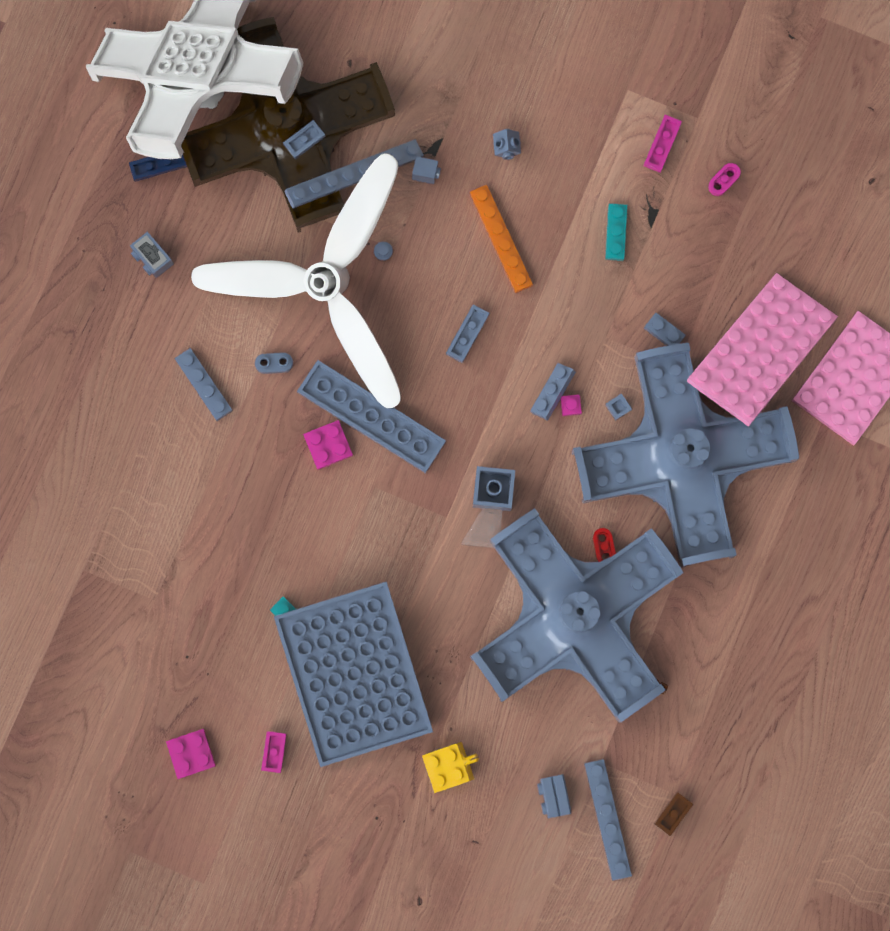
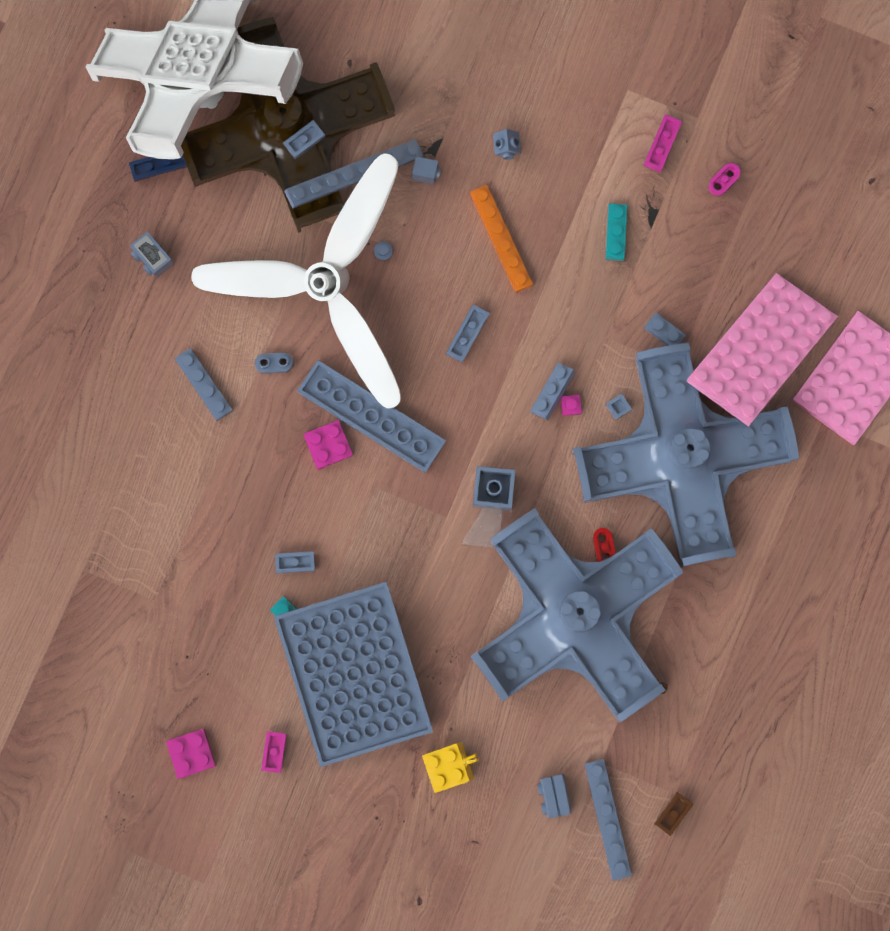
none -> sand blue plate [275,551,315,574]

